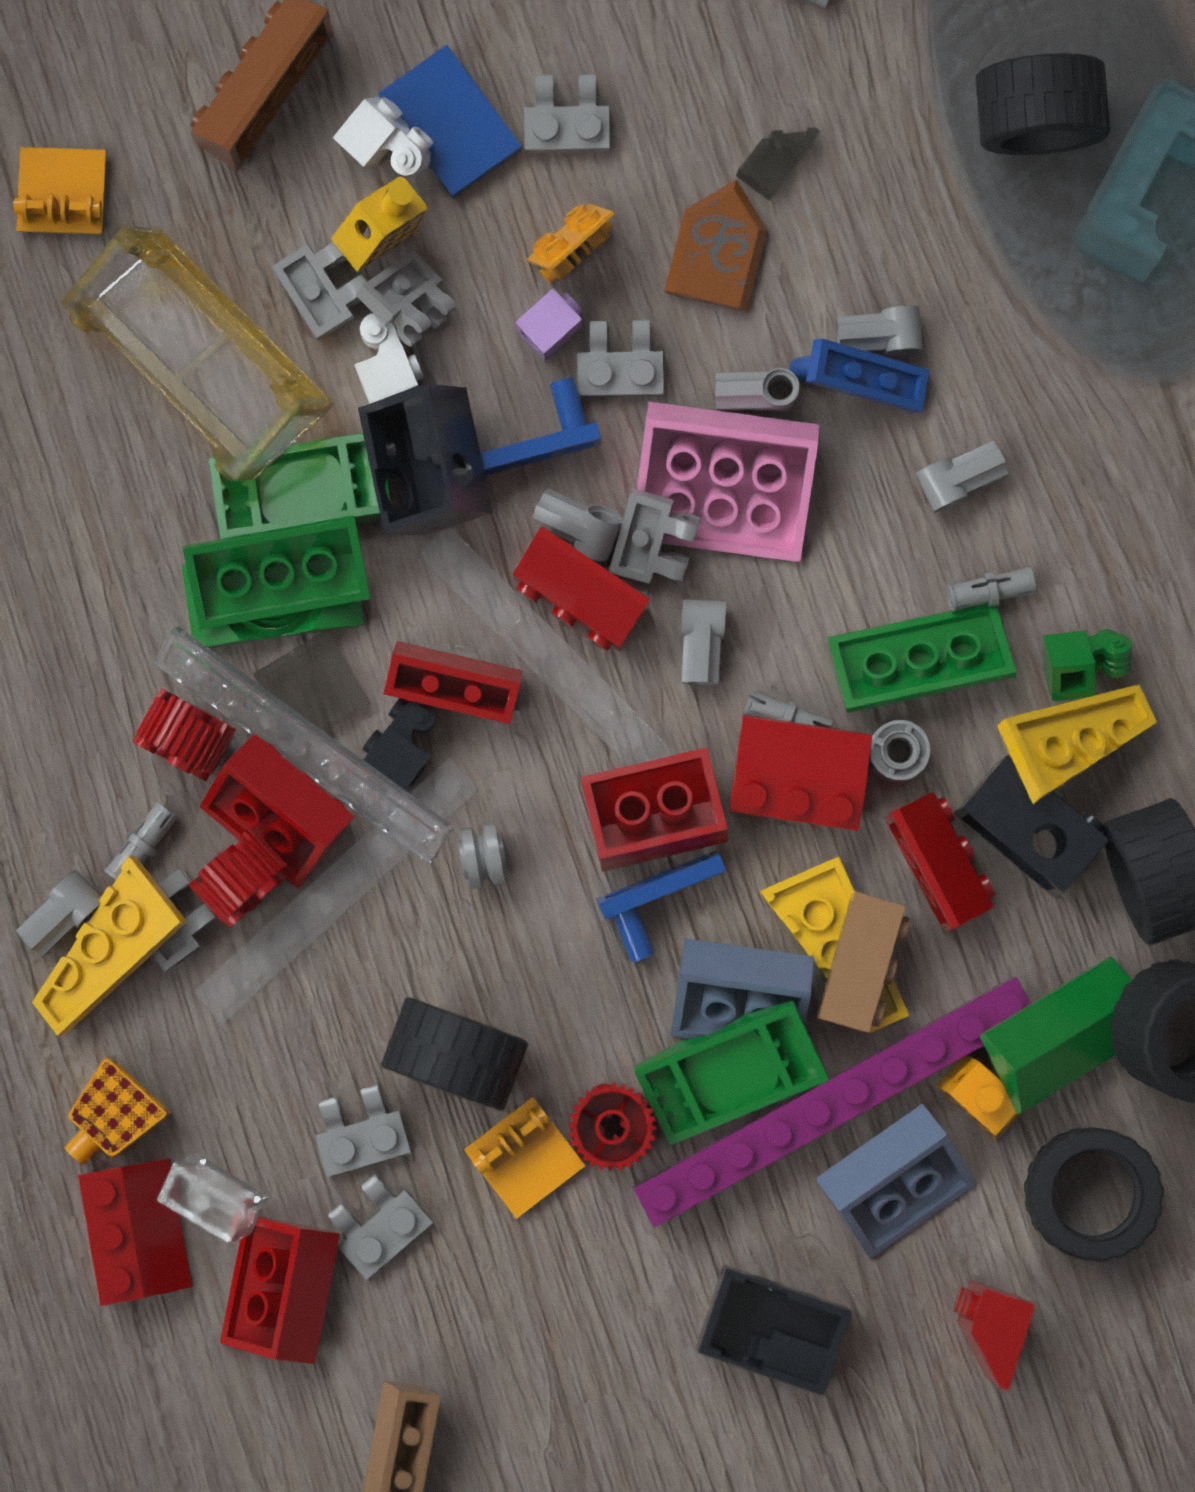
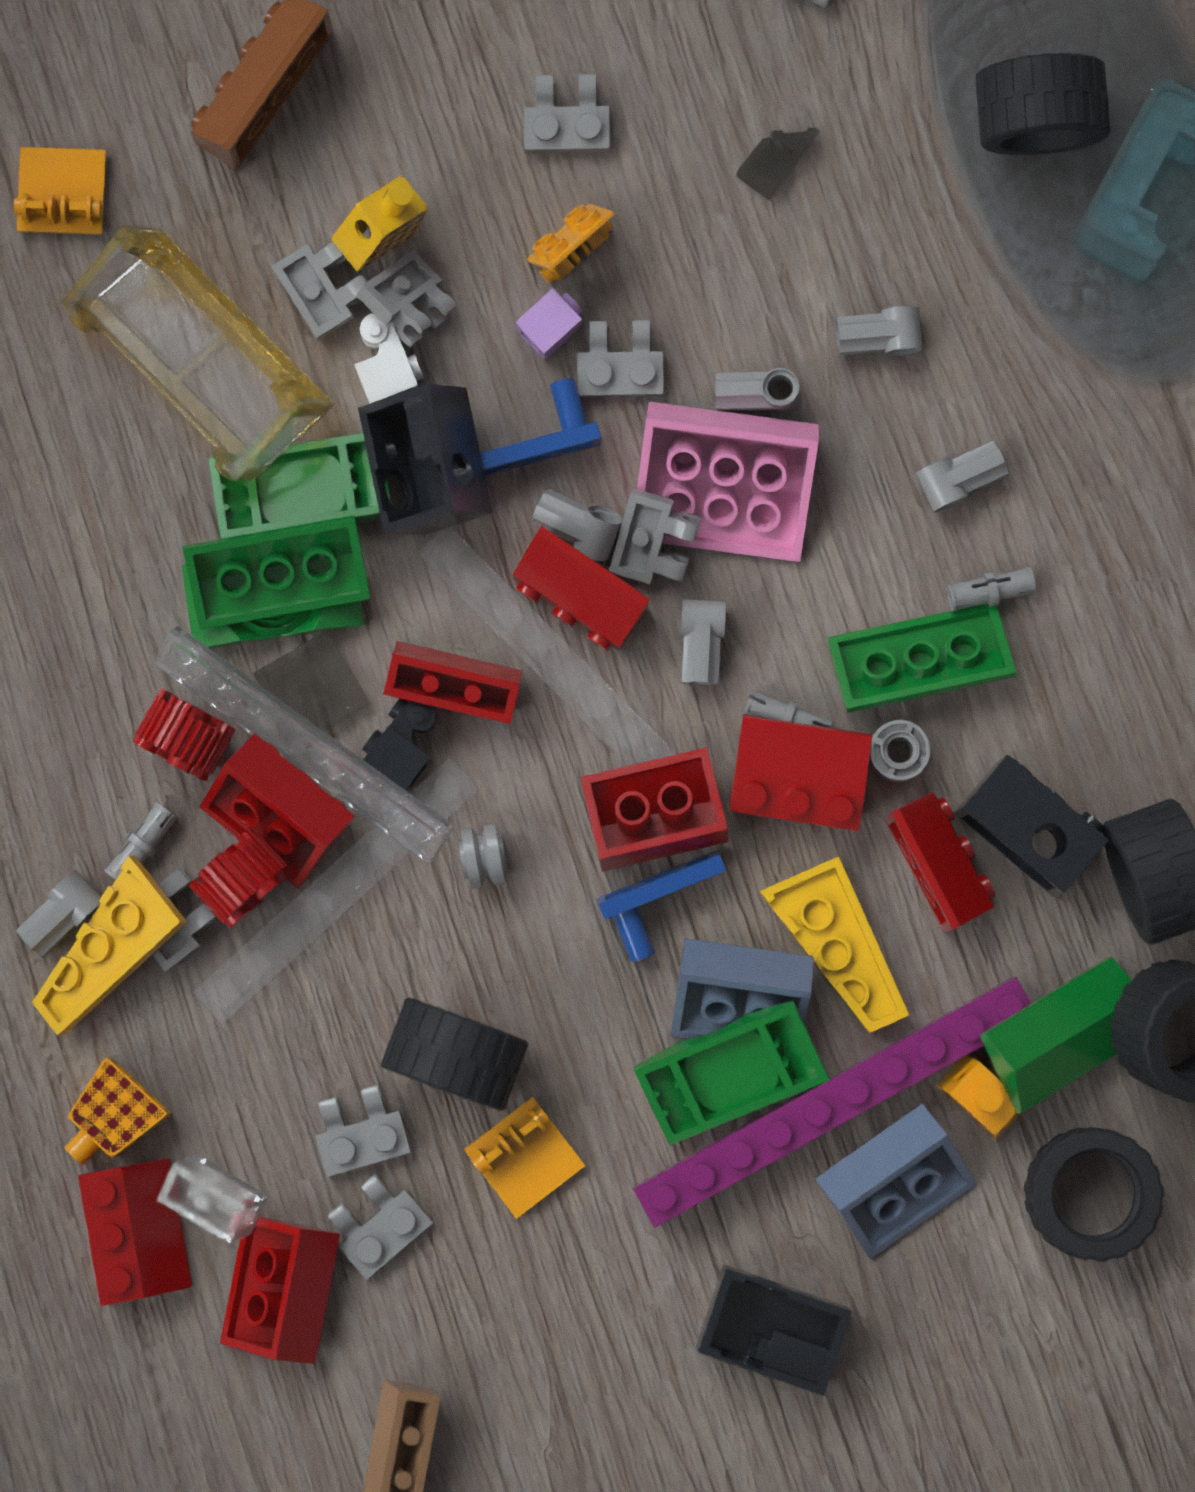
white brick [333,97,433,176] -> none
blue tile [378,45,522,198] -> none
red brick [568,1082,656,1171] -> none
dark orange tile [664,180,767,313] -> none
blue piece [790,338,930,413] -> none
medium nougat brick [816,891,910,1033] -> none
red slope [953,1280,1035,1391] -> none
yellow wing [997,684,1157,803] -> none
green brick [1043,629,1132,701] -> none

